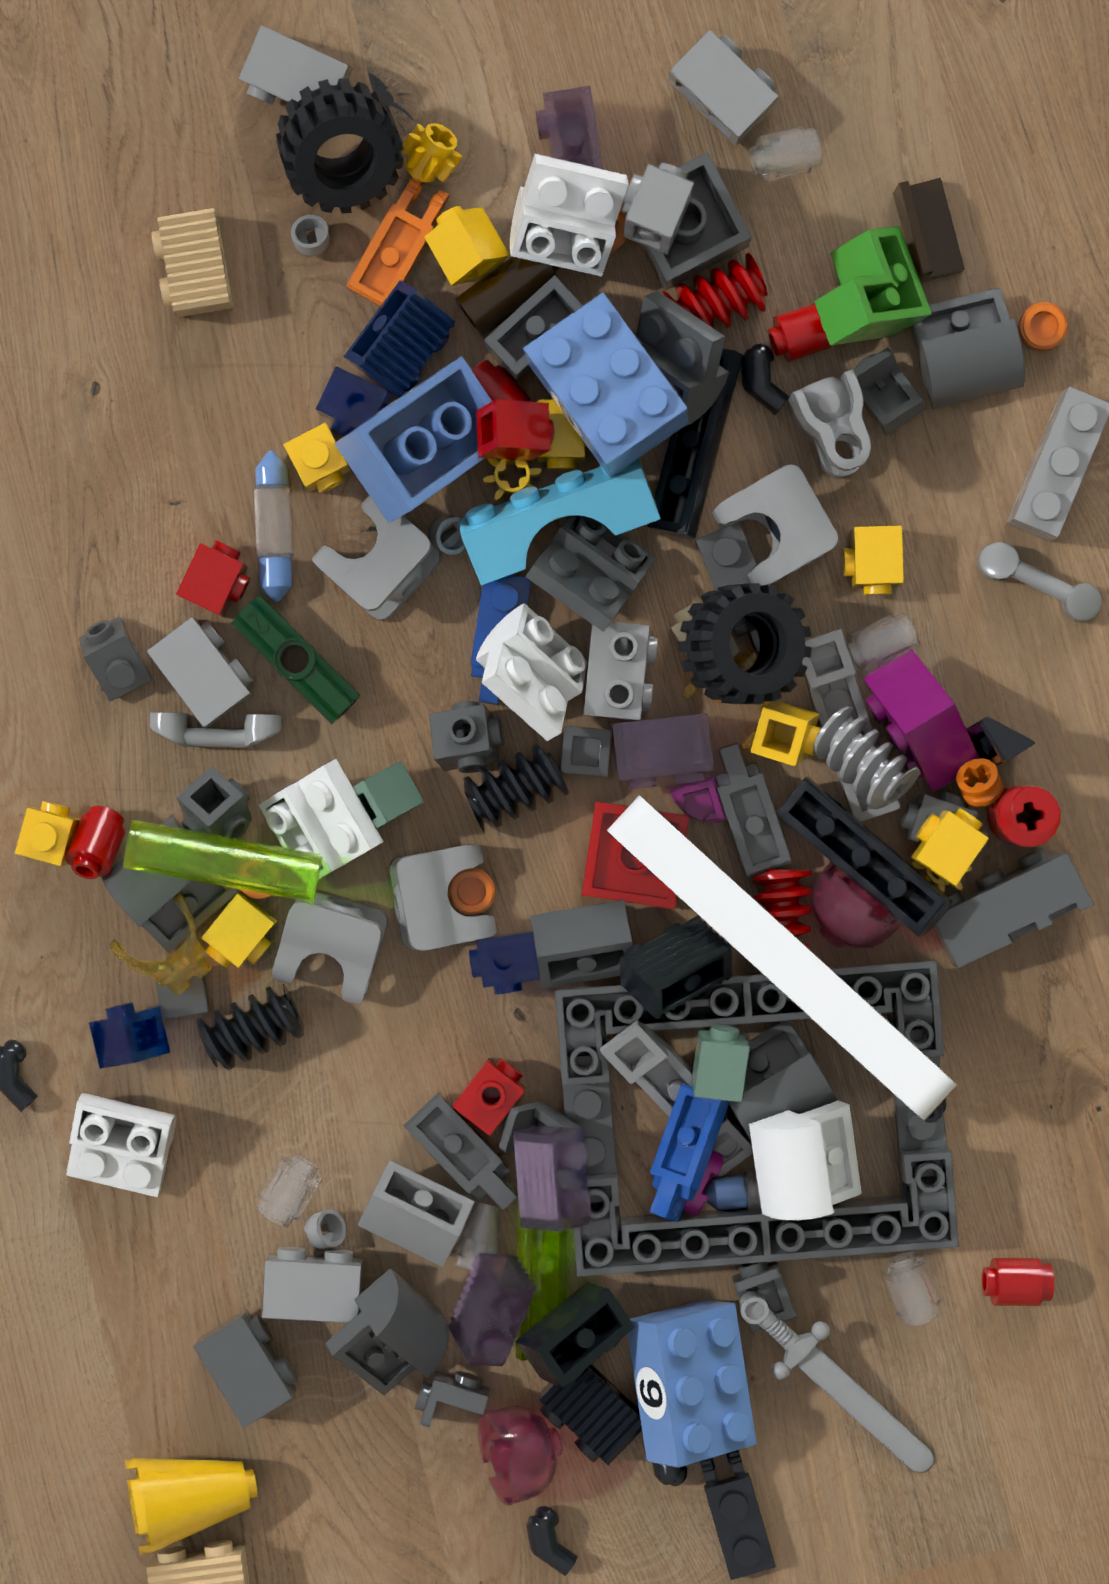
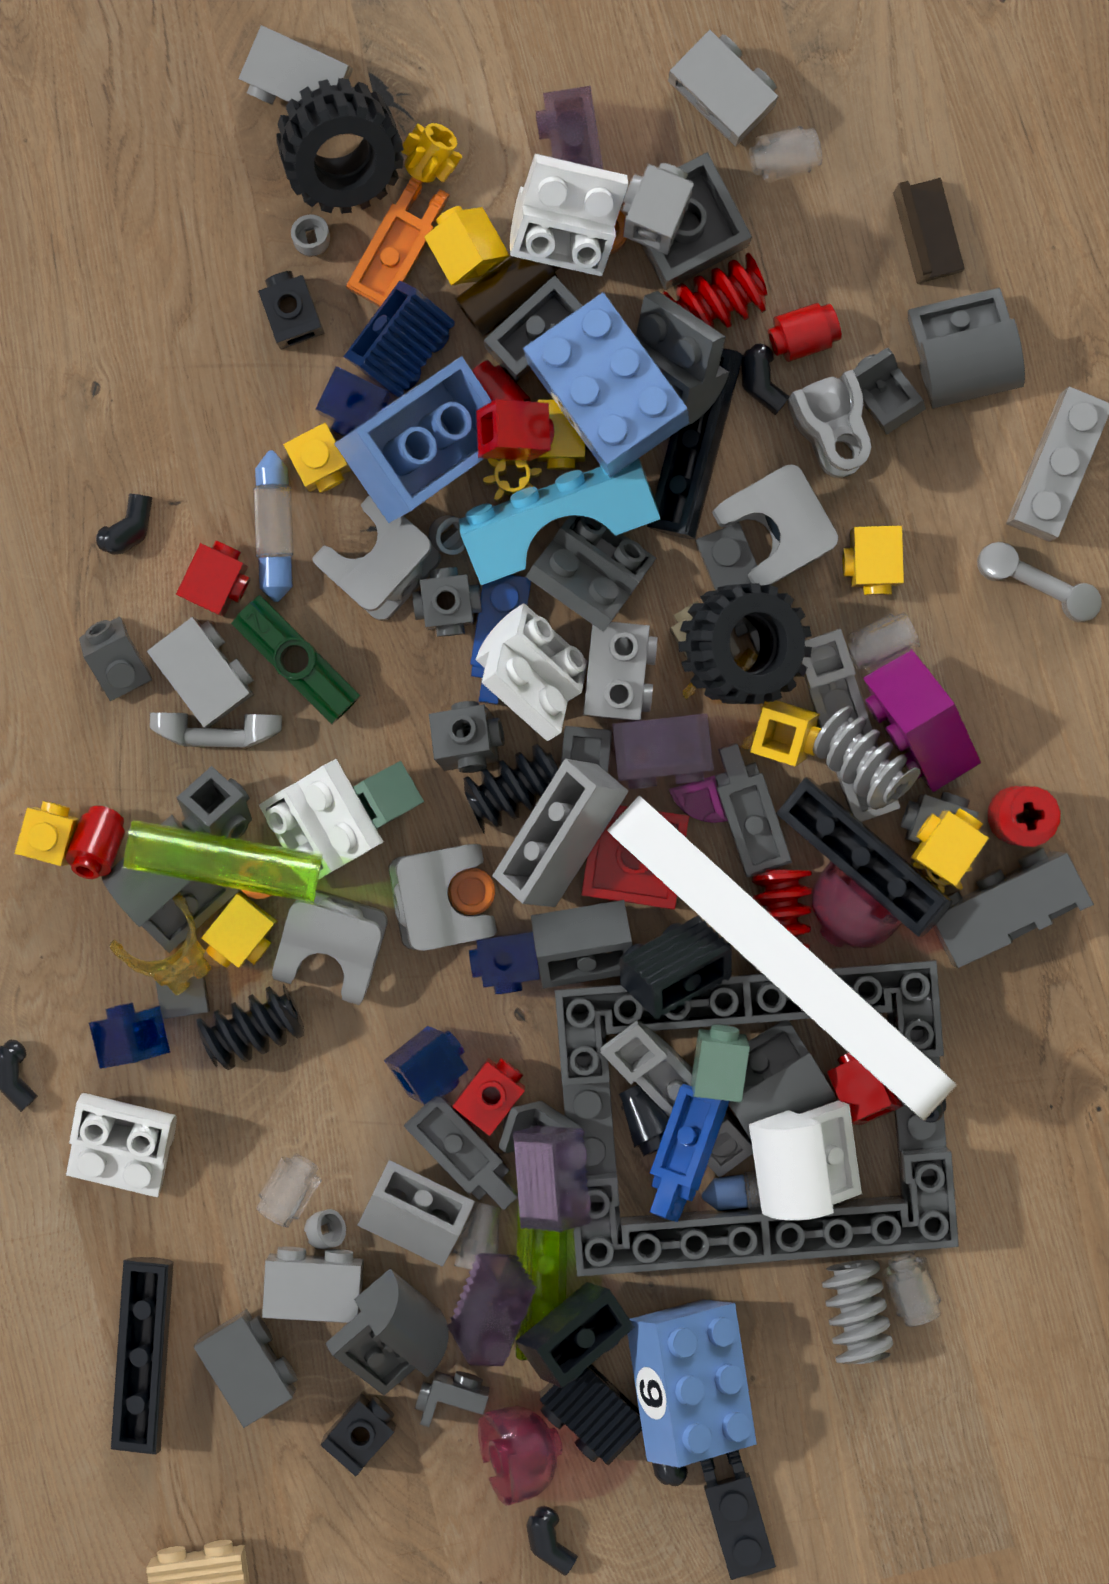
yellow cone [125,1458,258,1556] -> none
tan brick [151,208,234,317] -> none
magenta tile [683,1150,724,1216] -> none
dark grey bracket [732,1261,796,1332] -> none
light grey sword [738,1291,934,1473] -> none
bright green brick [814,226,932,346] -> none
orange bush [956,758,1004,807] -> none
black slope [967,716,1036,766] -> none
red brick [981,1258,1054,1306] -> none
orange tile [1018,302,1068,352] -> none
none -> black arm [96,493,152,555]
none -> black brick [111,1257,174,1455]
none -> black brick [258,271,325,350]
none -> black brick [320,1393,396,1477]
none -> clear blue brick [384,1026,469,1105]
none -> dark grey brick [412,567,482,637]
none -> light grey brick [492,759,629,907]
none -> black cone [619,1085,669,1157]
none -> light grey piece [822,1260,894,1364]
none -> red brick [827,1053,903,1125]

